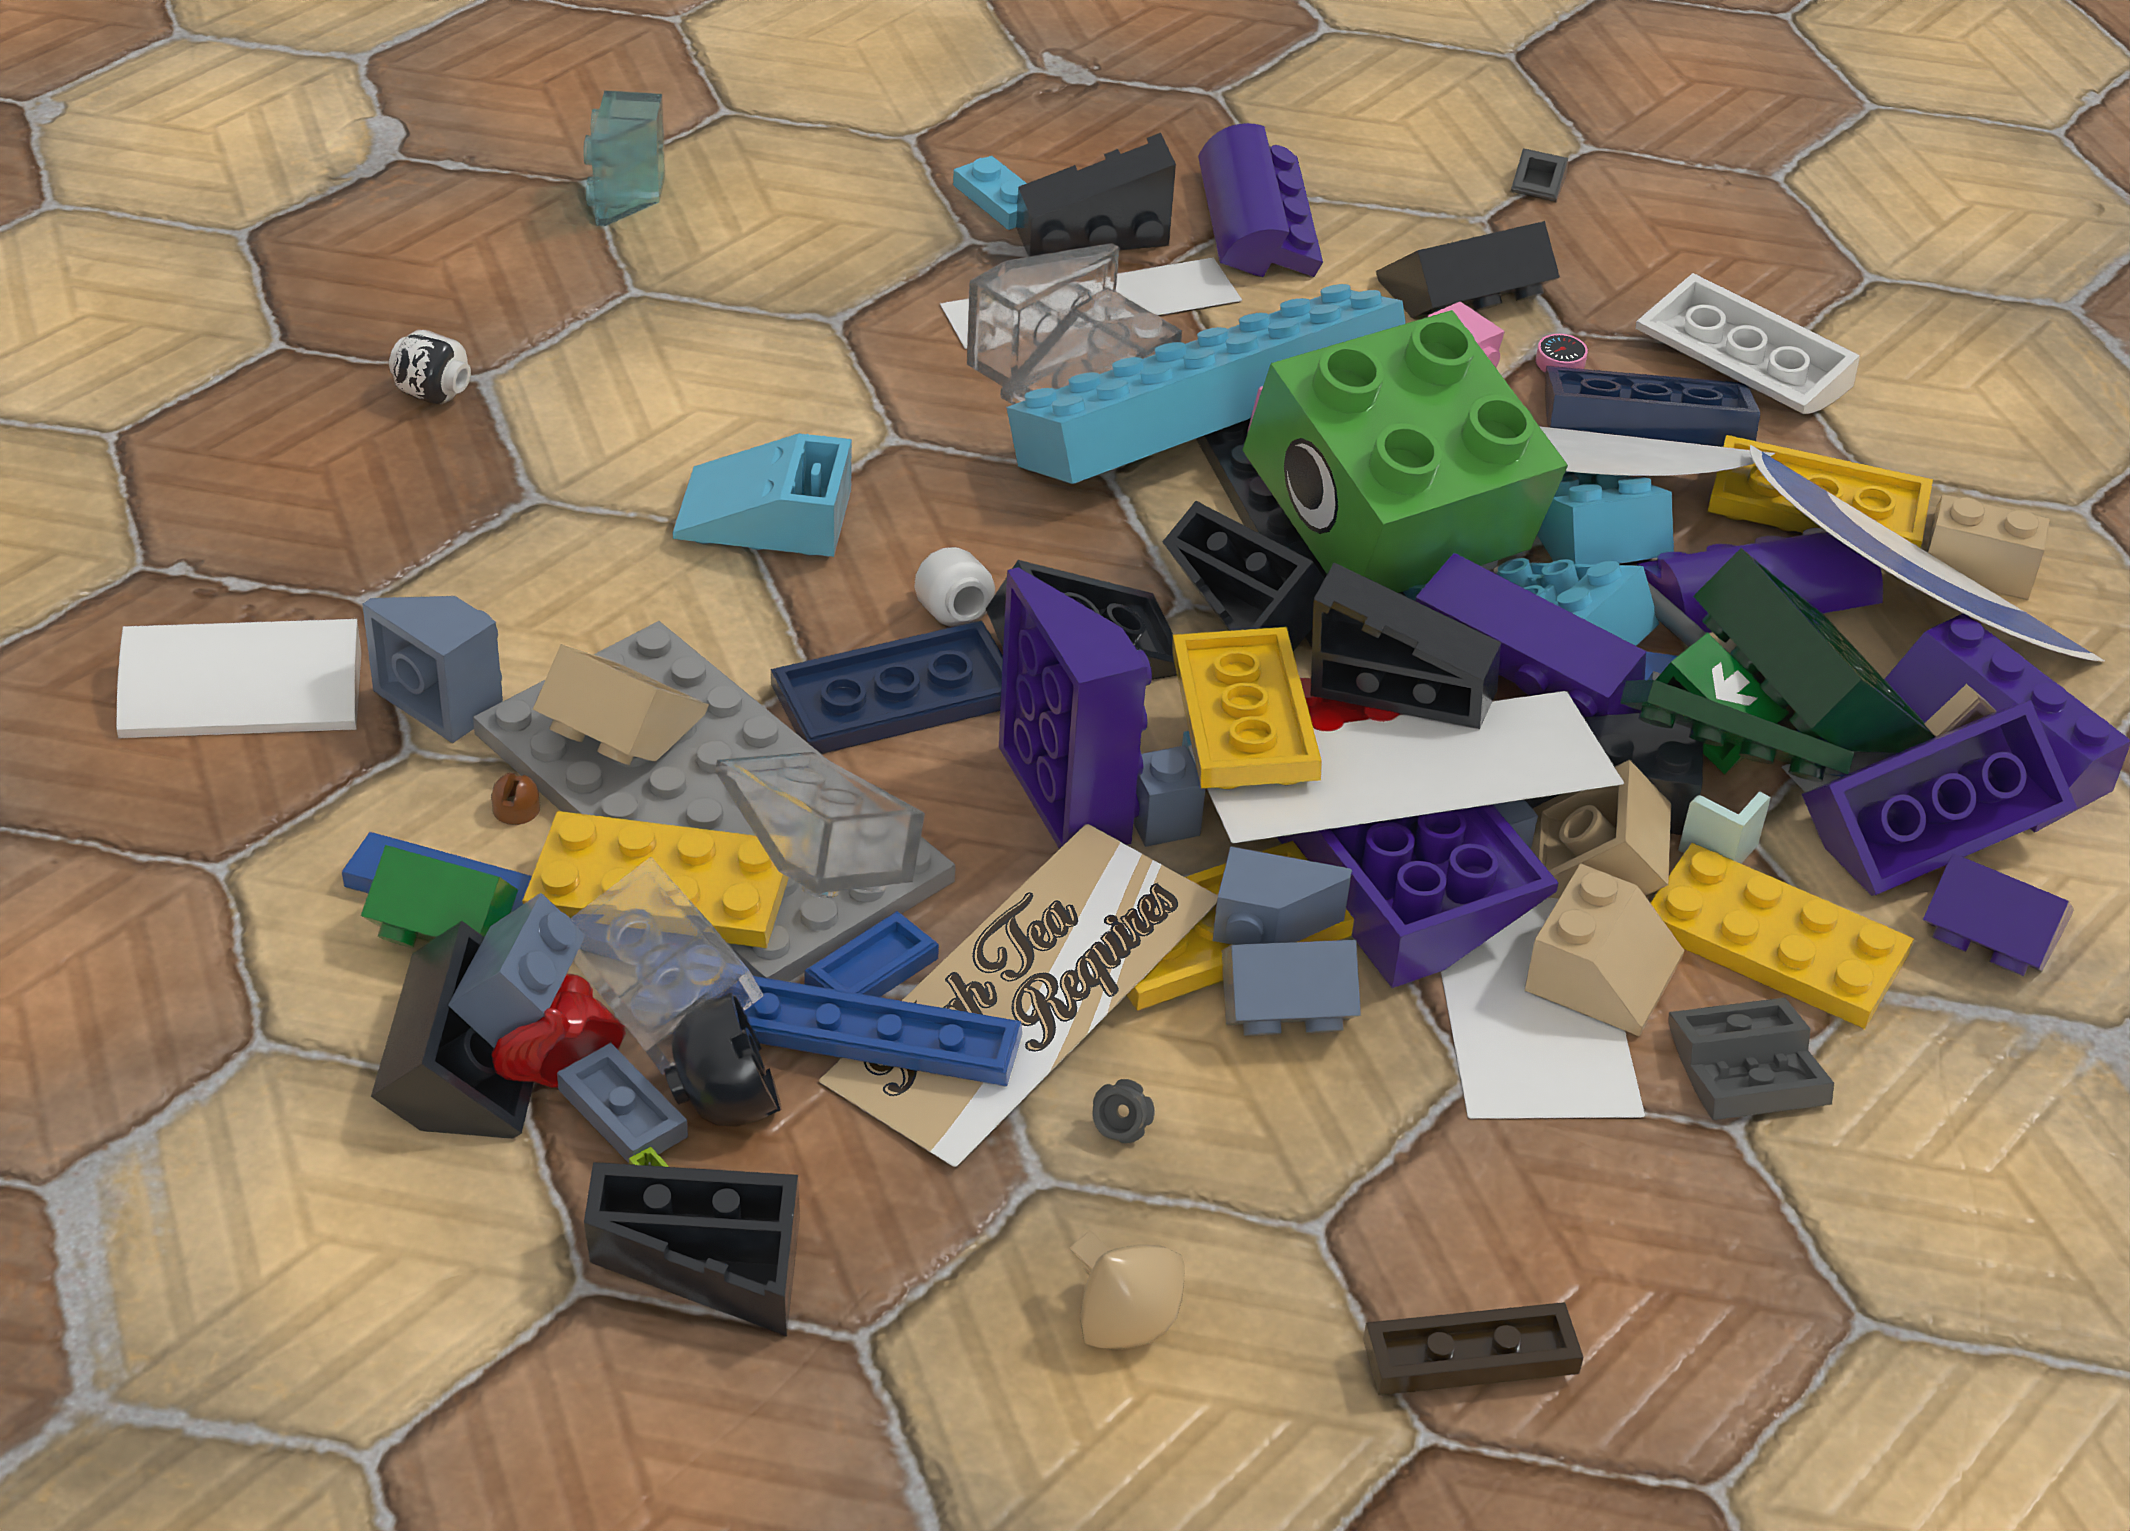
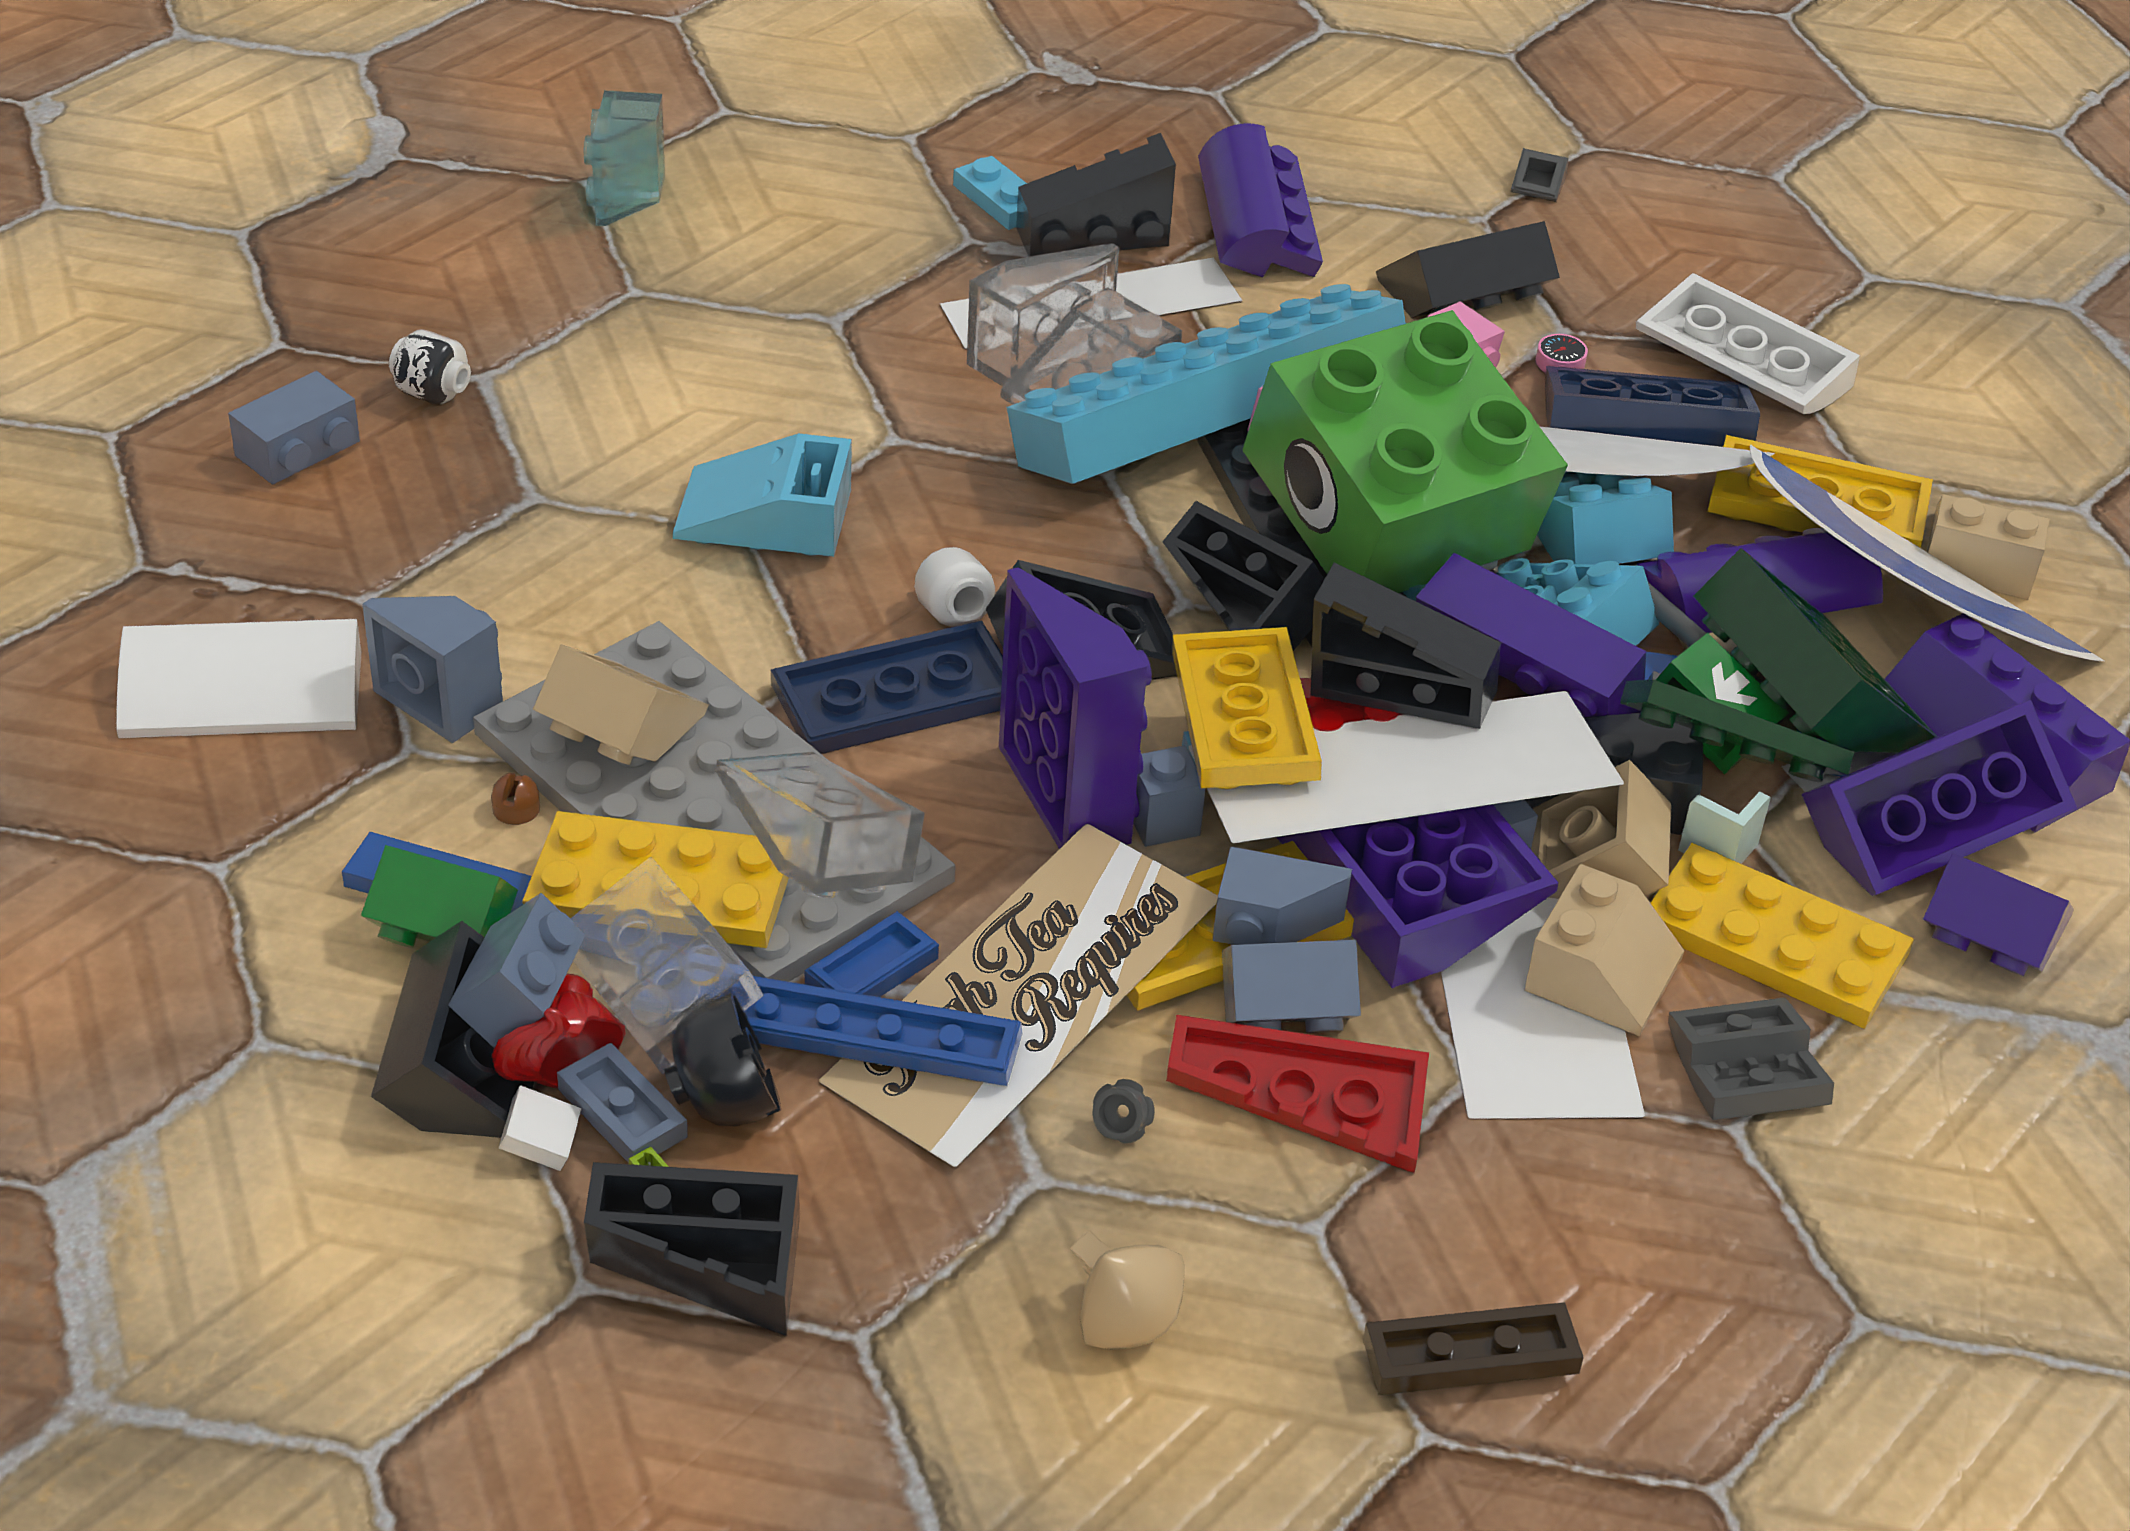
tan tile [1924,684,1996,737] -> none
none -> sand blue brick [228,371,360,485]
none -> white tile [499,1086,581,1171]
none -> red wing [1166,1015,1429,1173]

